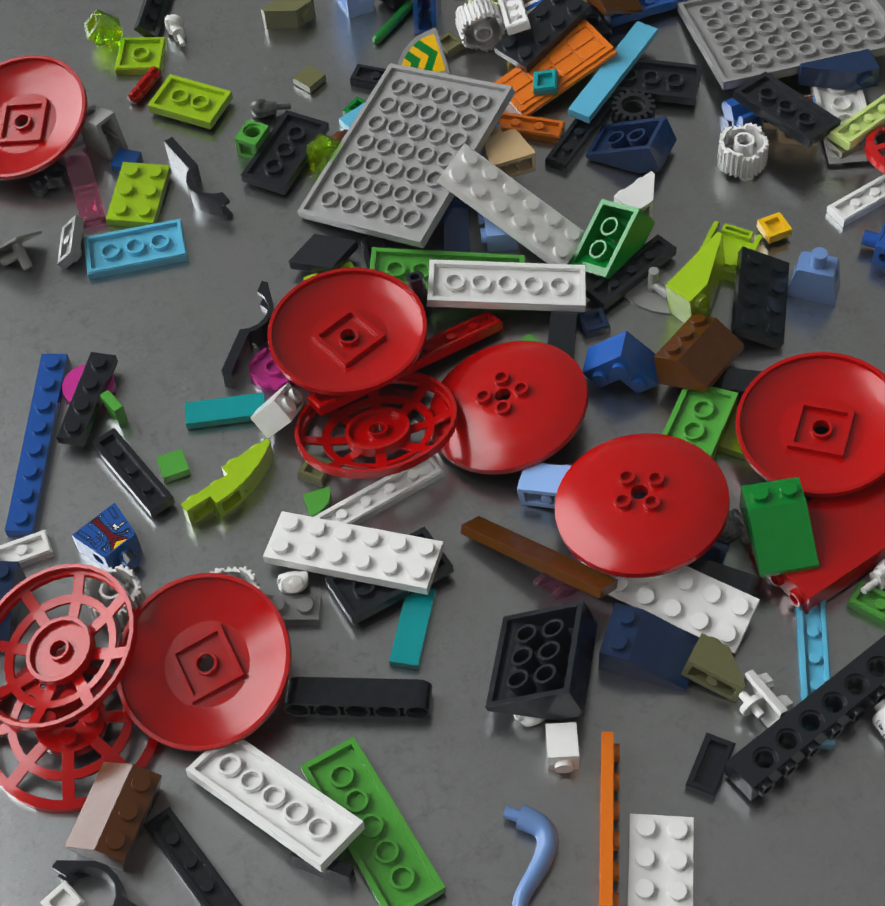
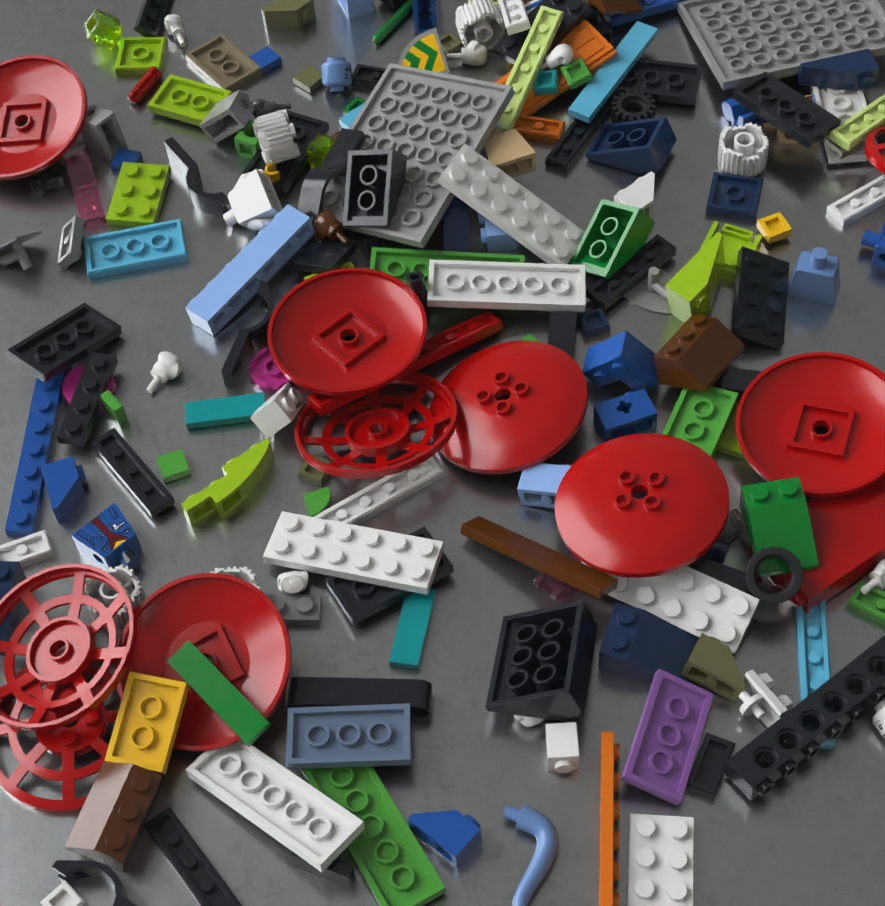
none -> black plate [7,303,121,383]
none -> blue slope [41,456,87,524]
none -> yellow plate [104,672,190,775]
none -> white piece [146,351,182,393]
none -> green tile [167,640,272,747]
none -> dark tan tile [185,33,263,93]
none -> light blue brick [185,204,315,336]
none -> light grey torso [199,90,255,144]
none -> white torso [223,163,282,231]
none -> blue tile [249,46,282,74]
none -> white brick [253,109,300,164]
none -> sand blue plate [286,703,411,769]
none -> black piece [297,128,366,222]
none -> reddish brown piece [313,210,349,245]
none -> medium blue head [321,57,352,92]
none -> black slope [342,149,407,227]
none -> blue slope [408,810,482,869]
none -> white piece [447,40,487,67]
none -> yellowish green tile [497,5,564,132]
none -> white piece [539,43,574,71]
none -> bright green tile [560,58,593,90]
none -> blue brick [593,389,658,442]
none -> medium lavender plate [620,669,714,805]
none -> dark blue tile [706,172,764,221]
none -> black tyre [745,547,803,604]

